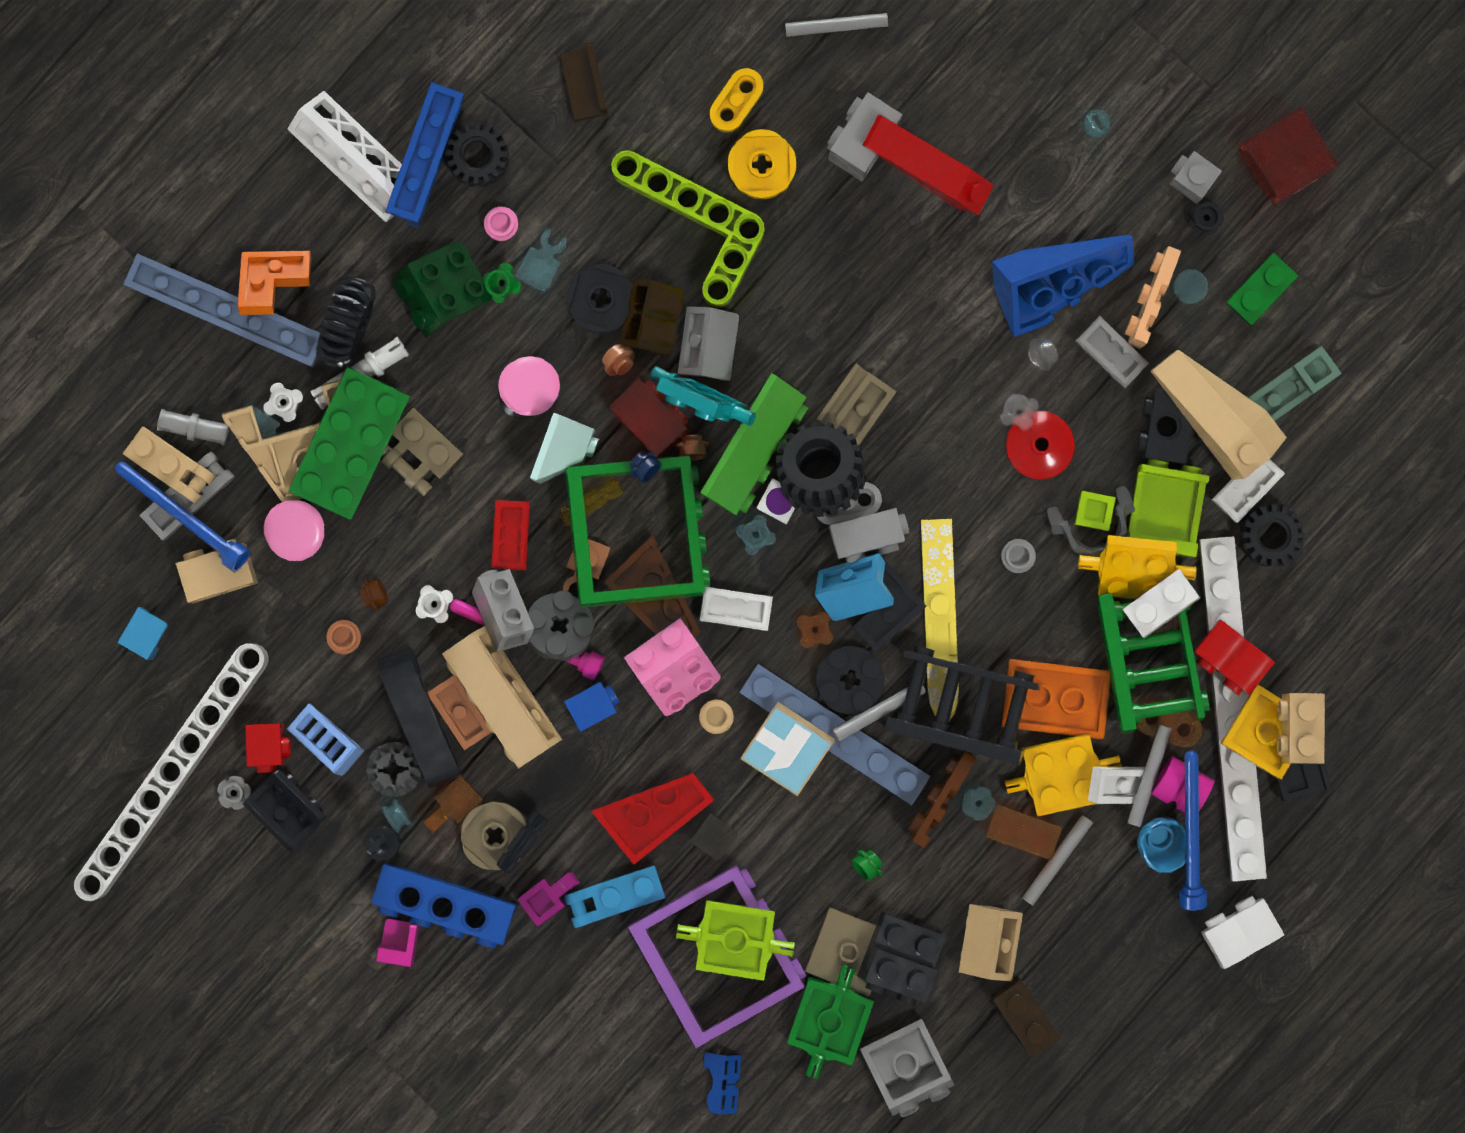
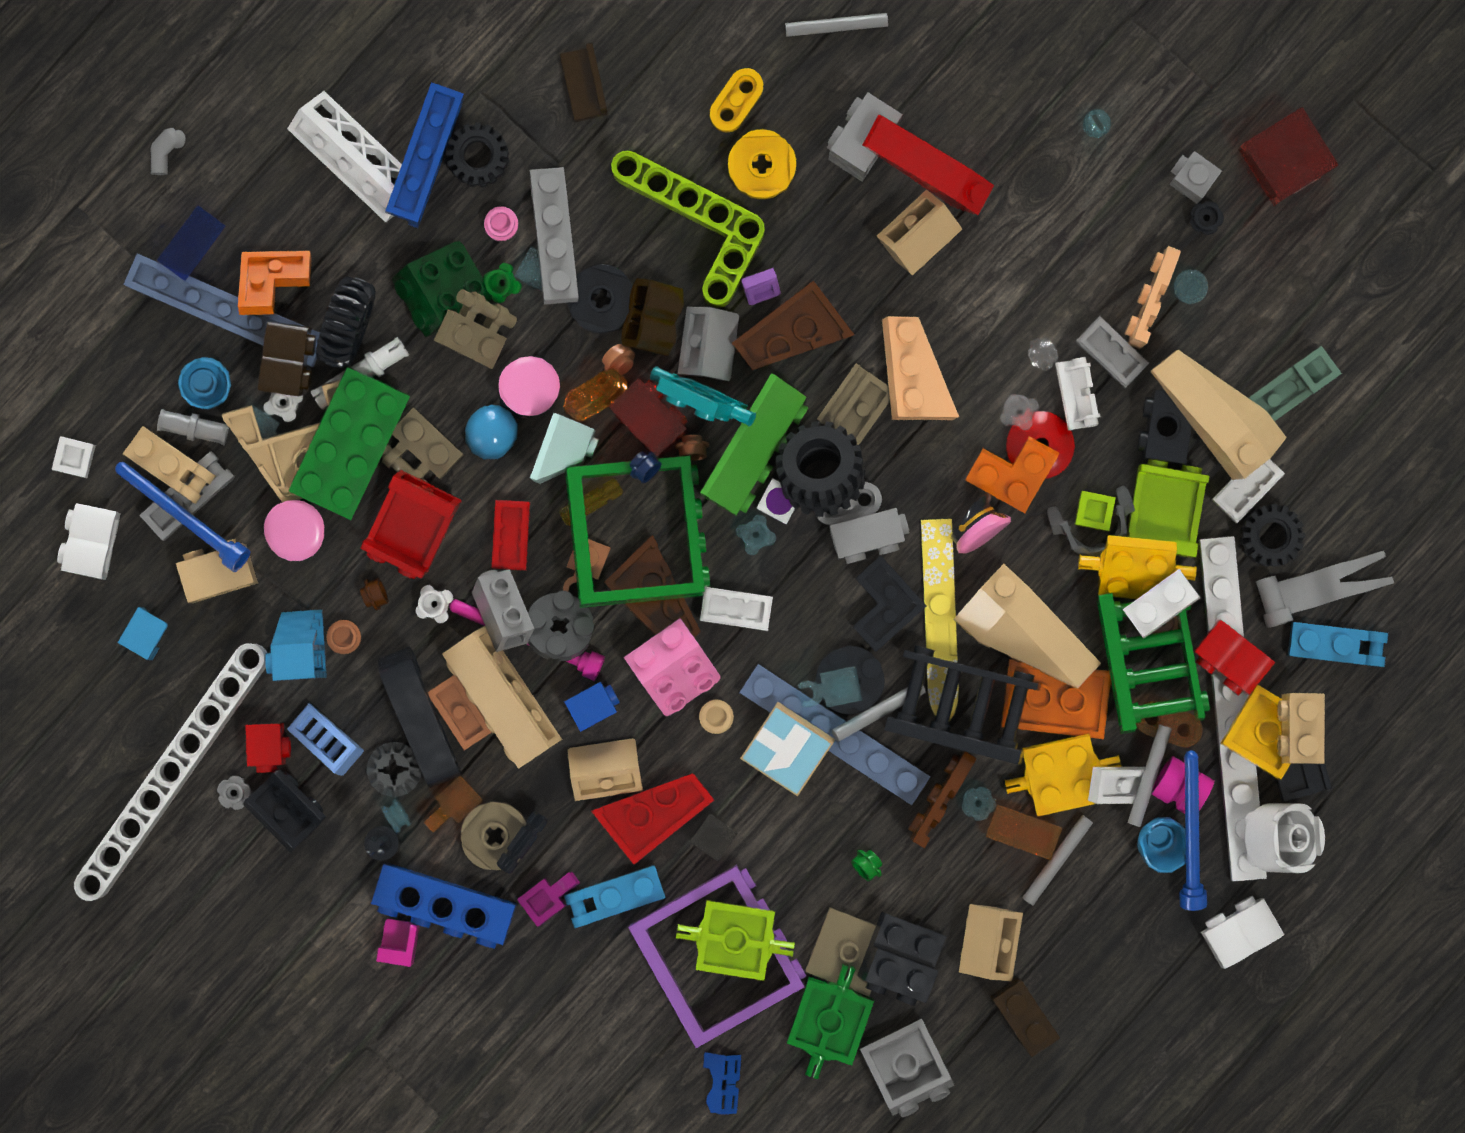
clear orange plate [797,612,834,648] -> none
dark azure panel [815,553,894,621] -> none
blue wedge [992,234,1134,337] -> none
light grey plate [1001,539,1036,573] -> none
green plate [1225,253,1298,326] -> none
none -> white plate [52,436,96,478]
none -> white brick [57,503,120,580]
none -> light grey arm [151,128,185,175]
none -> clear blue panel [157,205,225,281]
none -> dark azure hair [178,357,231,409]
none -> dark brown brick [258,321,316,397]
none -> dark azure wedge [265,610,327,681]
none -> red panel [360,470,462,579]
none -> dark tan plate [434,289,517,369]
none -> dark azure hair [465,404,518,459]
none -> light grey plate [529,167,579,305]
none -> clear orange plate [564,369,627,421]
none -> tan panel [568,738,643,801]
none -> reddish brown wing [731,281,854,370]
none -> medium lavender tile [741,268,781,305]
none -> clear light blue plate [798,667,863,707]
none -> tan brick [877,190,962,276]
none -> light nougat wing [882,316,959,420]
none -> piece [951,493,1011,553]
none -> tan wedge [954,564,1101,689]
none -> orange plate [965,436,1059,513]
none -> white hinge [1055,357,1101,430]
none -> white brick [1245,803,1325,873]
none -> light grey flag [1256,551,1394,628]
none -> dark azure plate [1288,622,1388,667]

